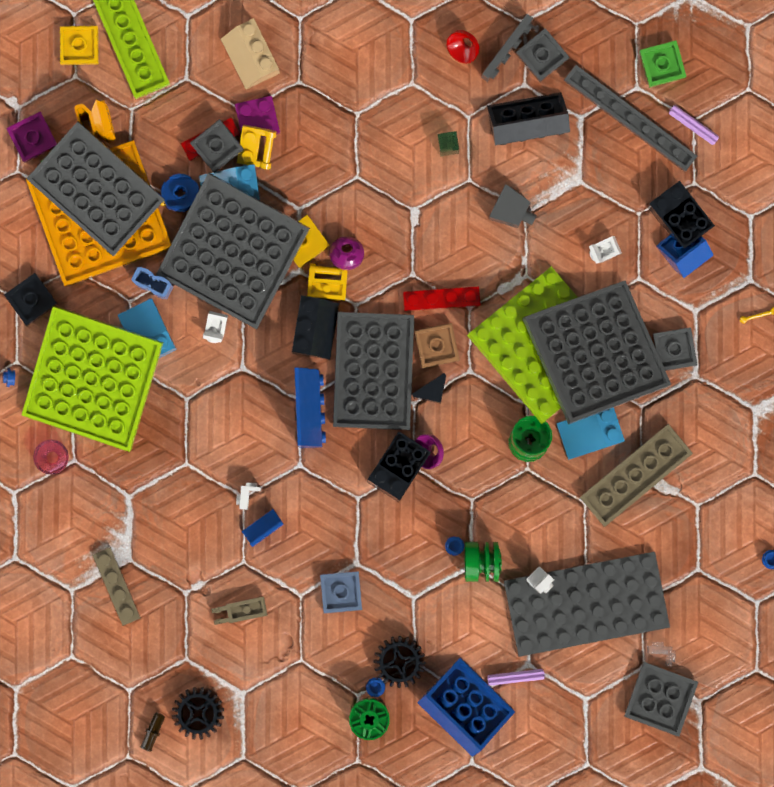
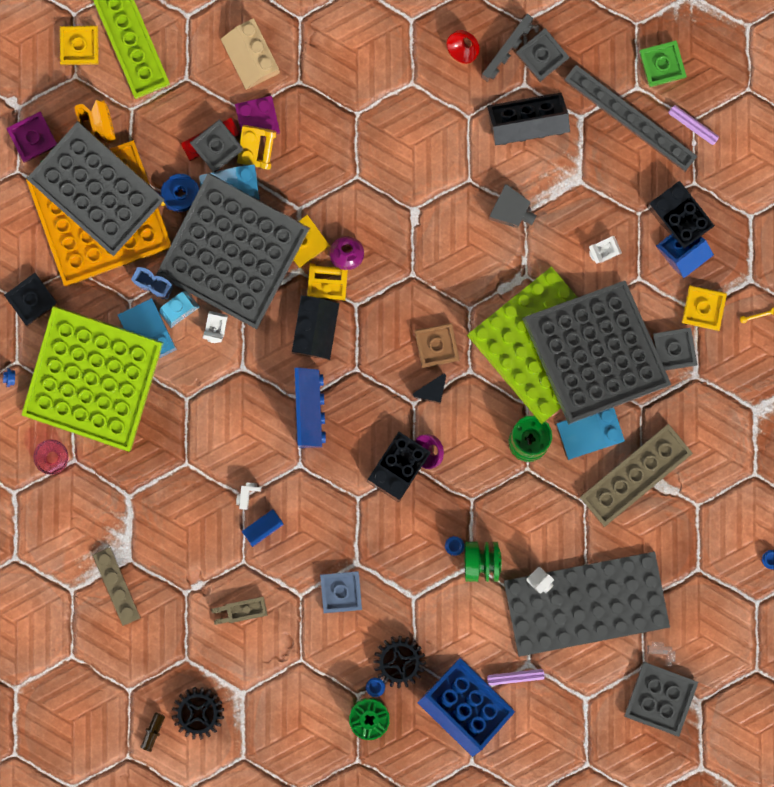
dark grey plate [333,312,414,430] -> none
red plate [403,286,481,311] -> none
clear green panel [437,131,459,156] -> none
none -> medium azure torso [159,291,200,328]
none -> yellow plate [681,286,727,331]

